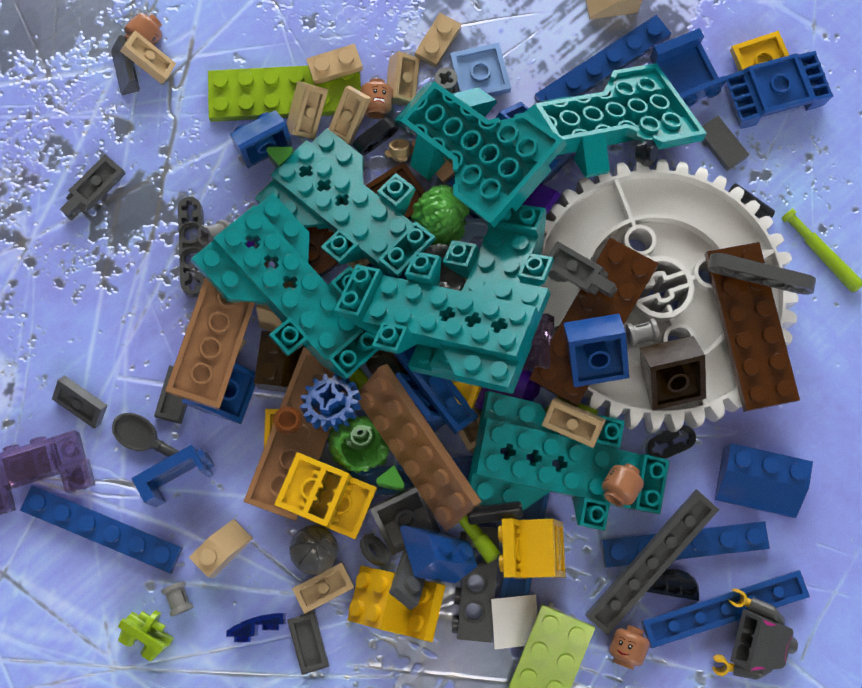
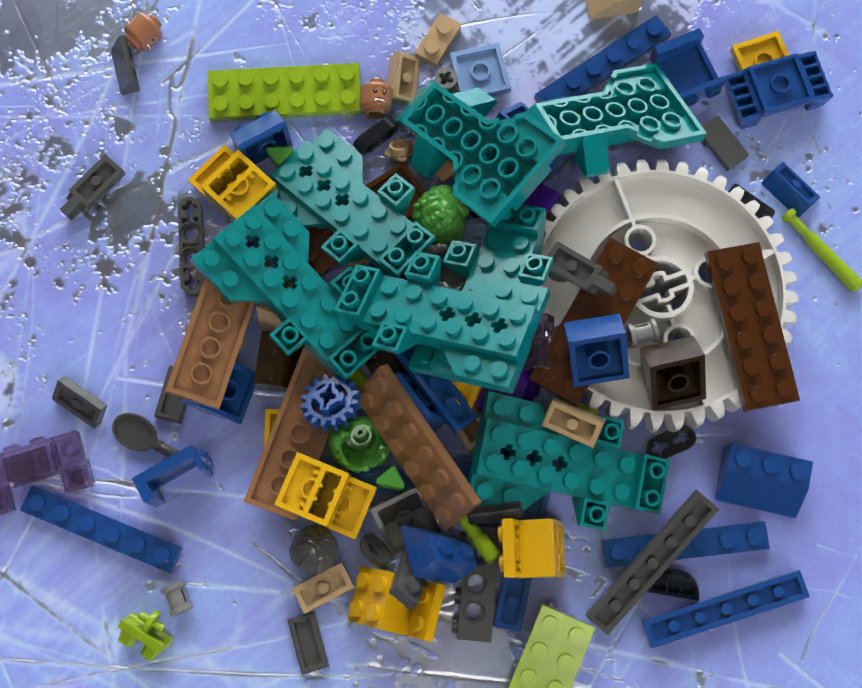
tan plate [120,31,176,84] -> none
tan slope [189,519,253,578] -> none
light grey bush [197,220,230,247] -> none
clear blue slope [226,613,287,642] -> none
dark orange plate [274,406,302,434] -> none
tan slope [286,81,328,140] -> none
tan plate [306,43,363,85] -> none
tan plate [329,86,371,145] -> none
white sticker [491,594,537,649] -> none
nougat head [602,463,644,507] -> none
nougat head [609,624,650,670] -> none
black plate [635,140,659,167] -> none
dark grey beam [708,253,816,295] -> none
dark grey torso [712,588,798,680] -> none
none -> yellow bracket [188,144,277,220]
none -> blue slope [762,162,820,218]

